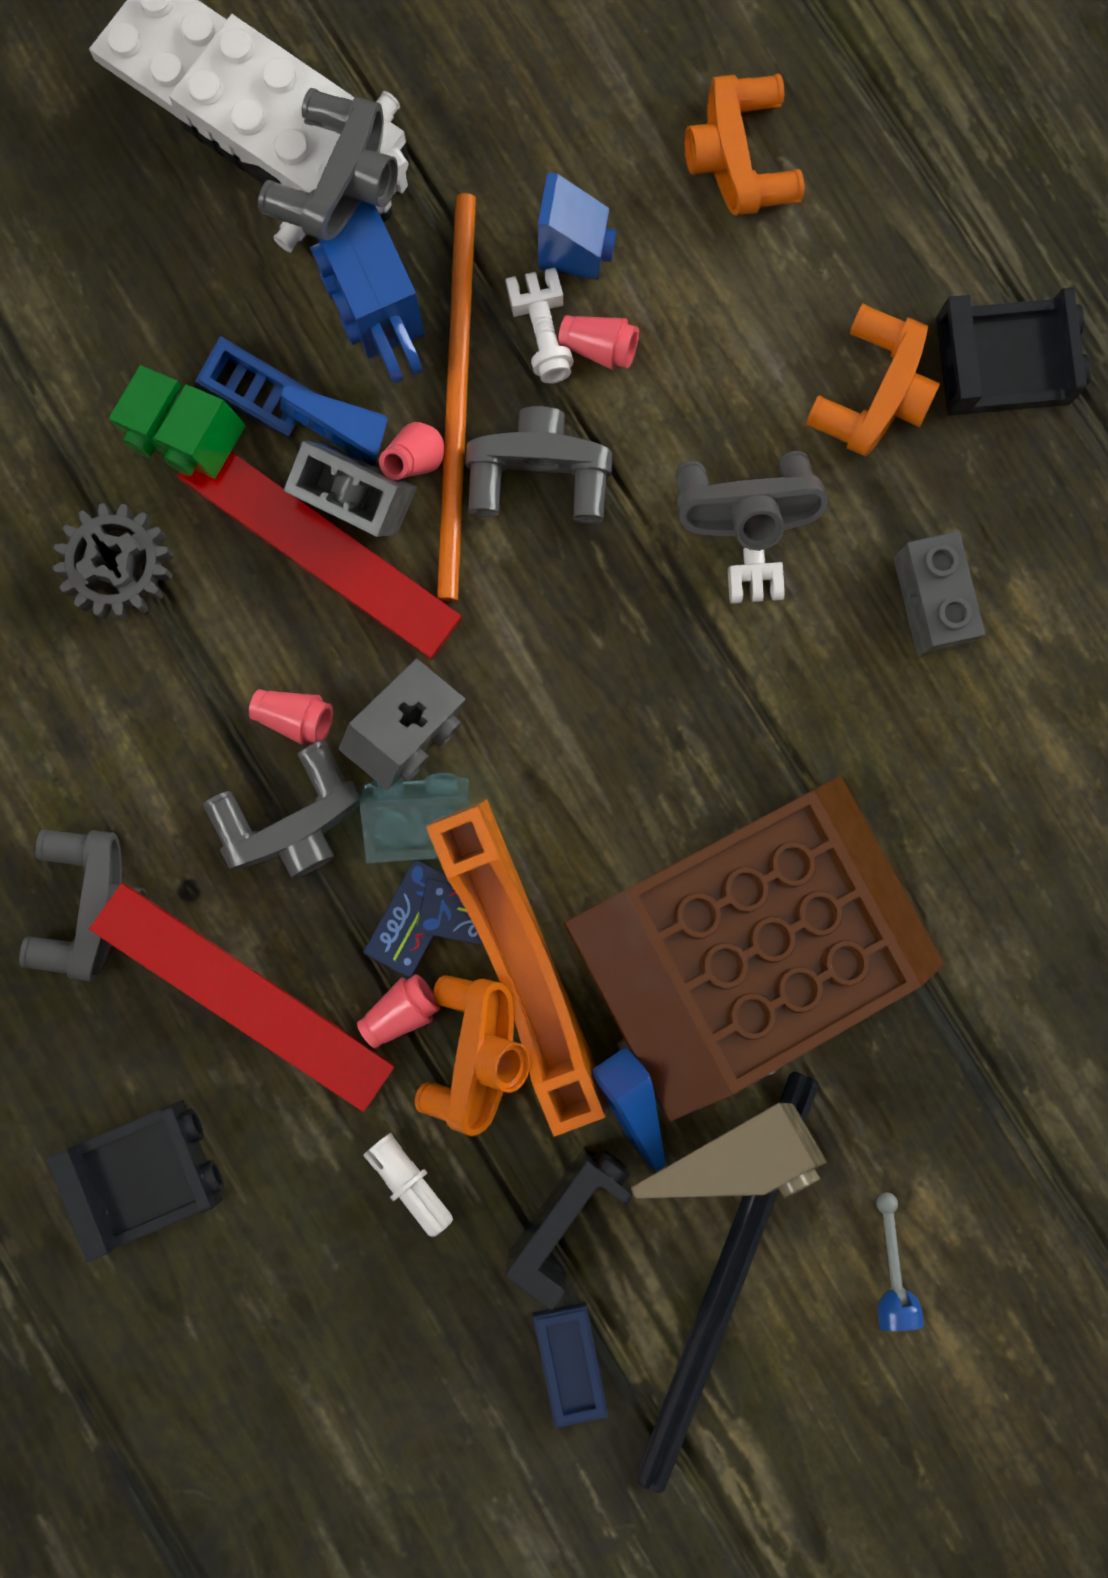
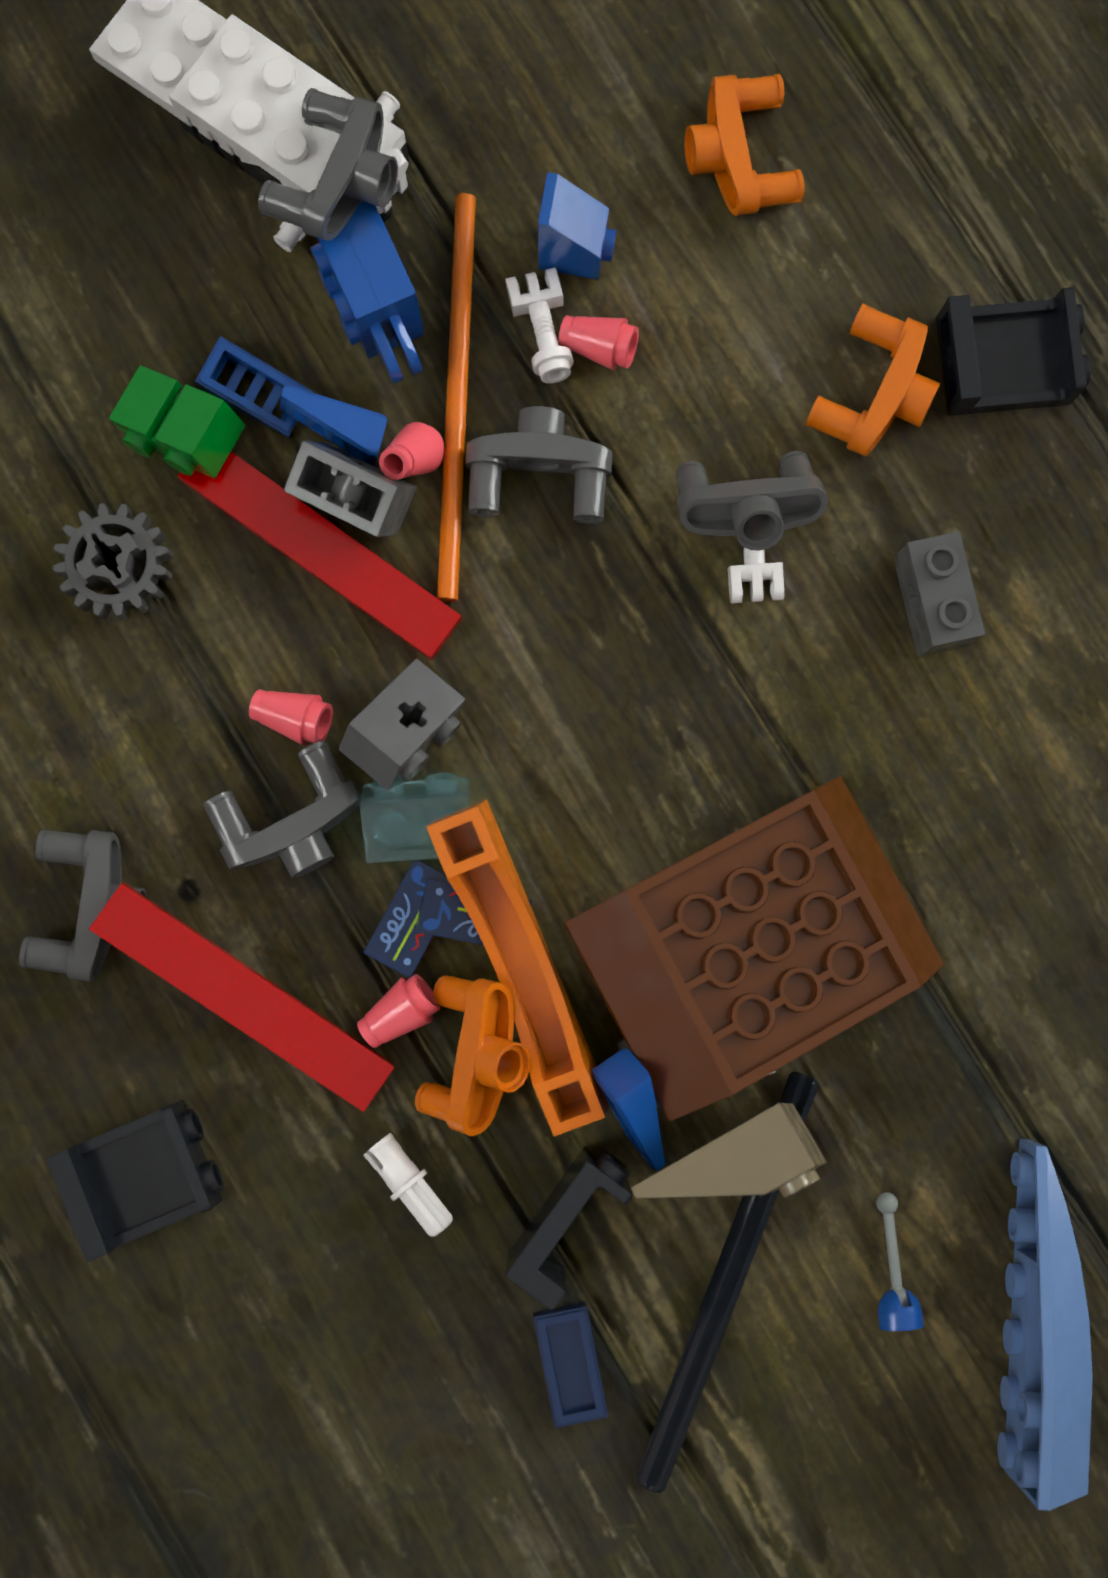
none -> medium blue wedge [997,1139,1093,1511]

